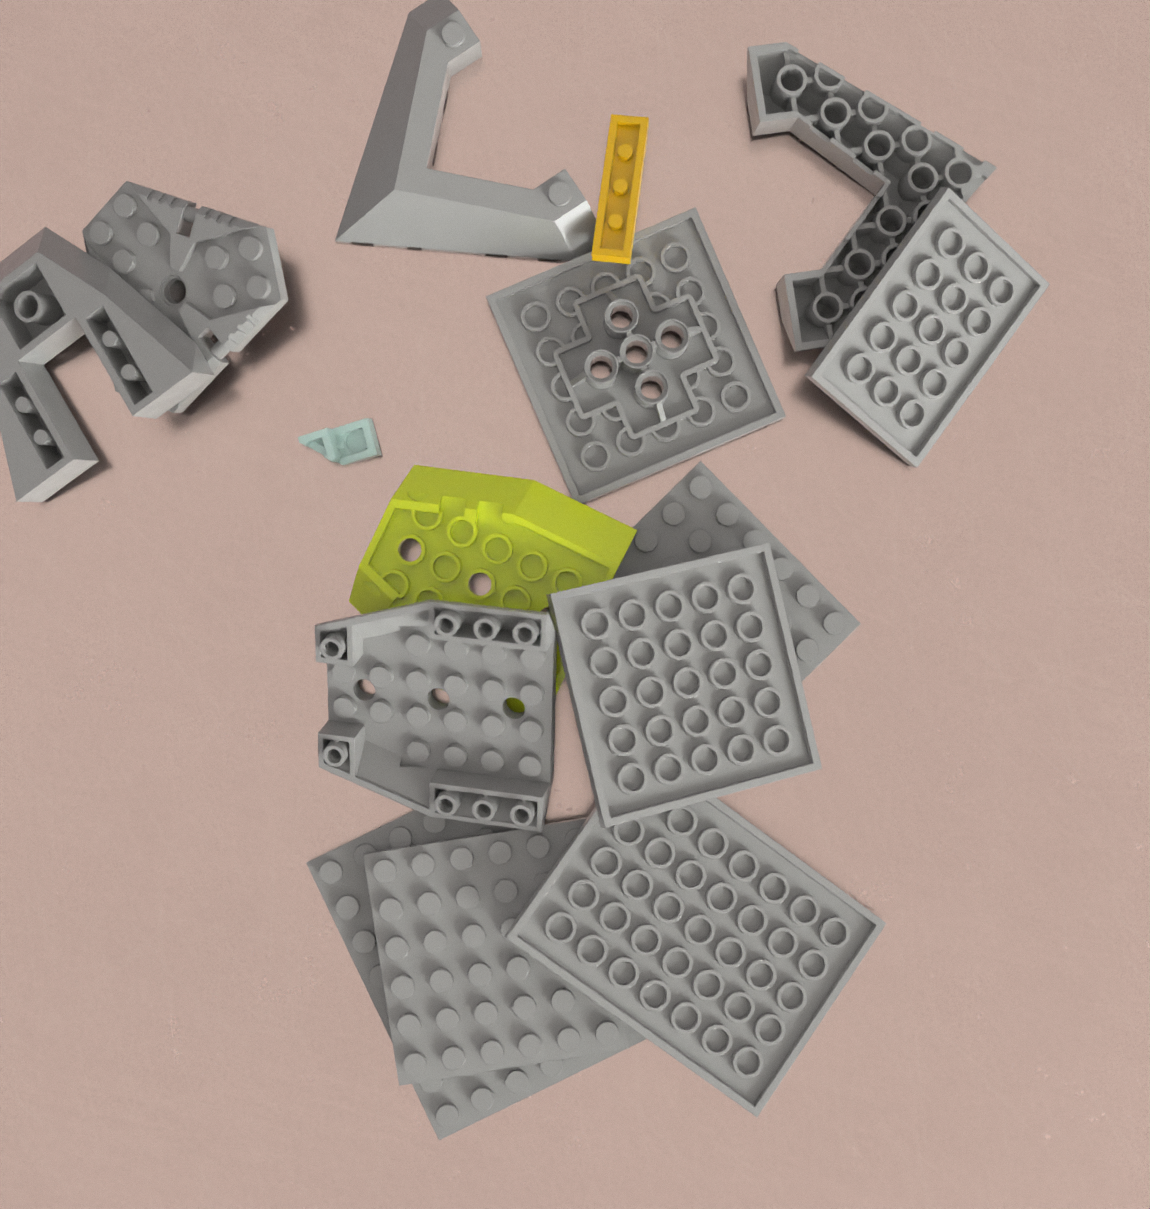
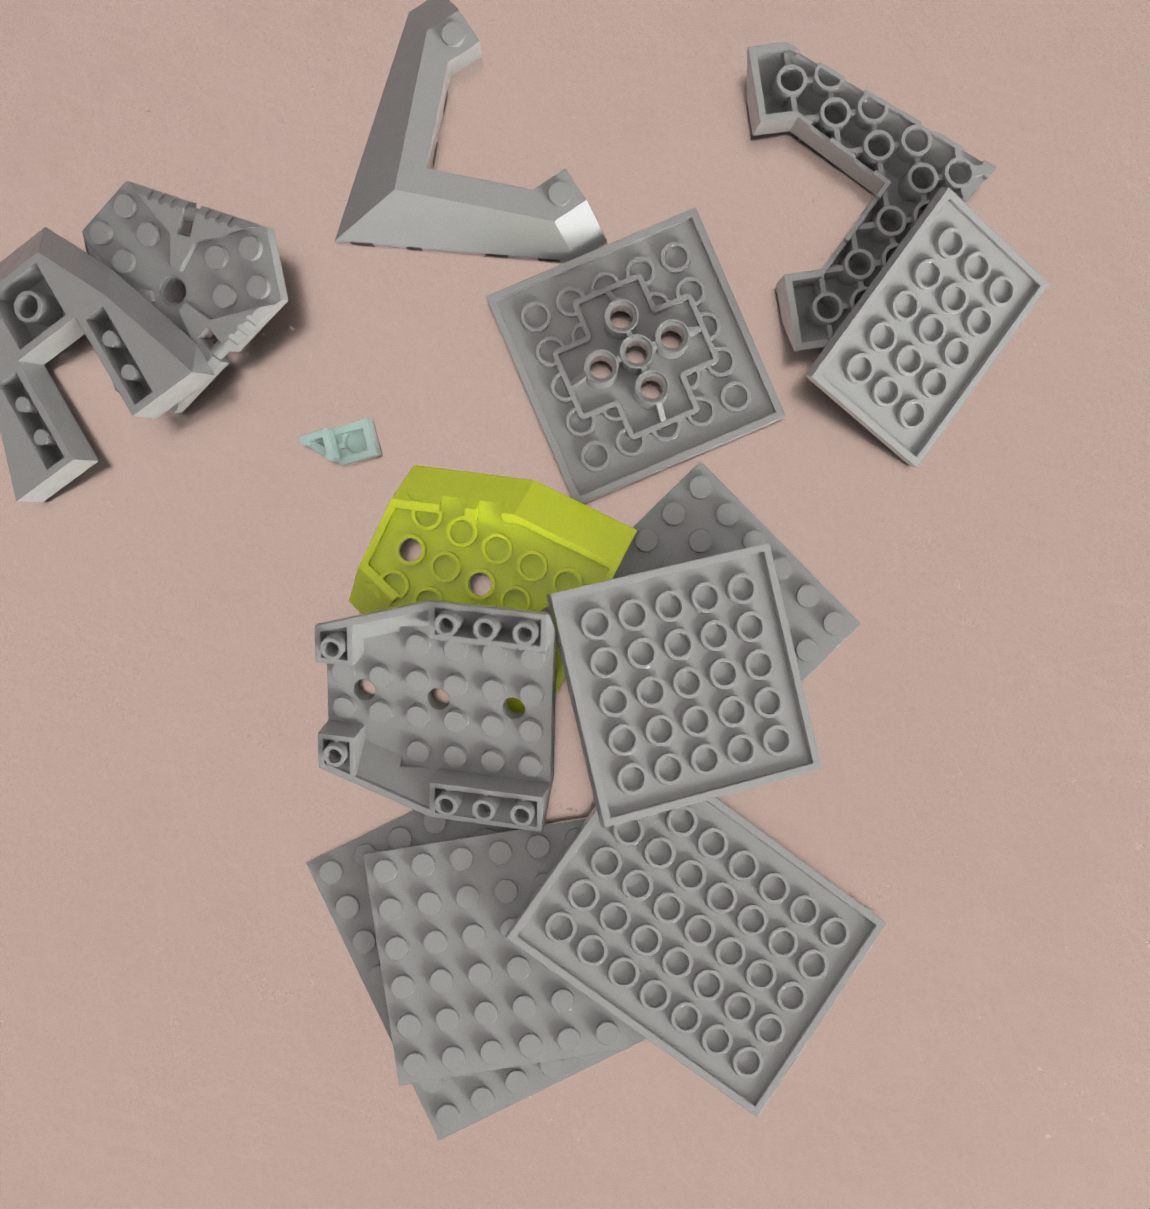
yellow plate [591,114,649,264] -> none

